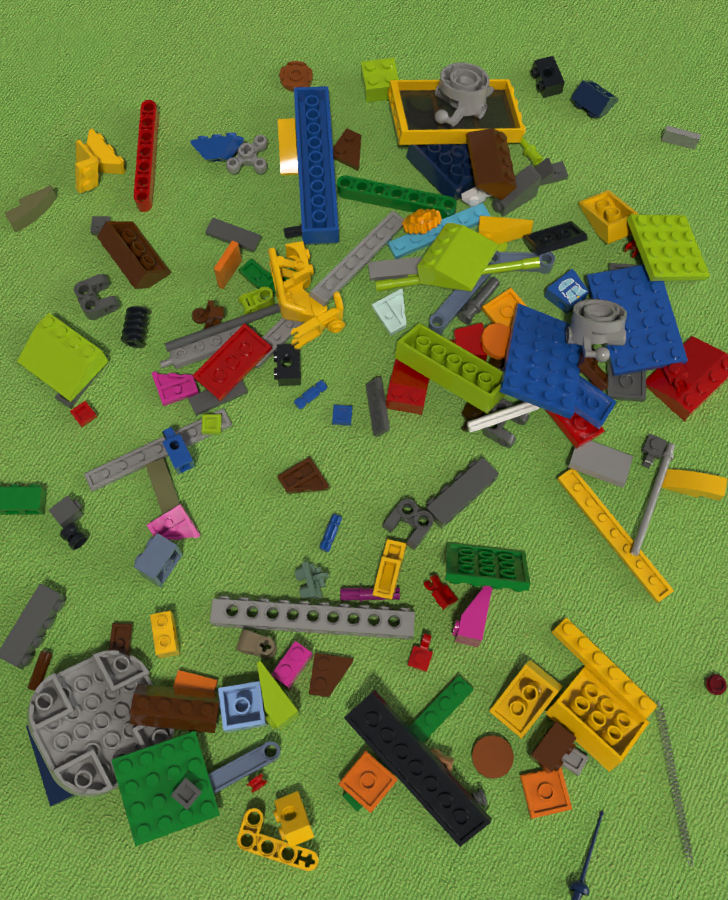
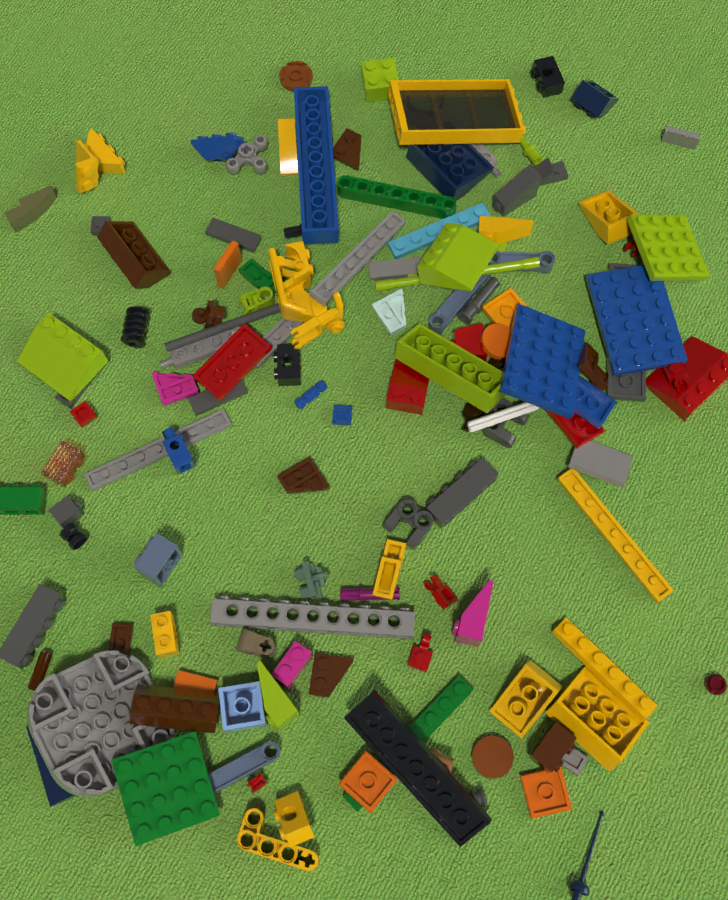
dark grey piece [74,274,120,320] -> none
red beam [133,100,159,212] -> none
olive tile [145,458,180,514] -> none
dark pink wing [146,503,201,540] -> none
dark grey plate [171,778,202,810] -> none
lime tile [201,414,222,435] -> none
blue axle [320,514,342,552] -> none
dark grey tile [365,377,390,437] -> none
light orange gear [402,209,442,234] -> none
light grey piece [435,62,494,127] -> none
green plate [445,542,530,592] -> none
white plate [461,187,492,207] -> none
reddish brown slope [466,128,517,200] -> none
black tile [523,221,587,256] -> none
blue torso [544,269,589,313] -> none
light grey piece [566,299,627,362] -> none
light grey bar [631,443,675,556] -> none
dark grey plate [641,434,668,469] -> none
light grey piece [656,701,693,866] -> none
yellow slope [661,469,728,501] -> none
none -> clear orange brick [41,441,85,488]

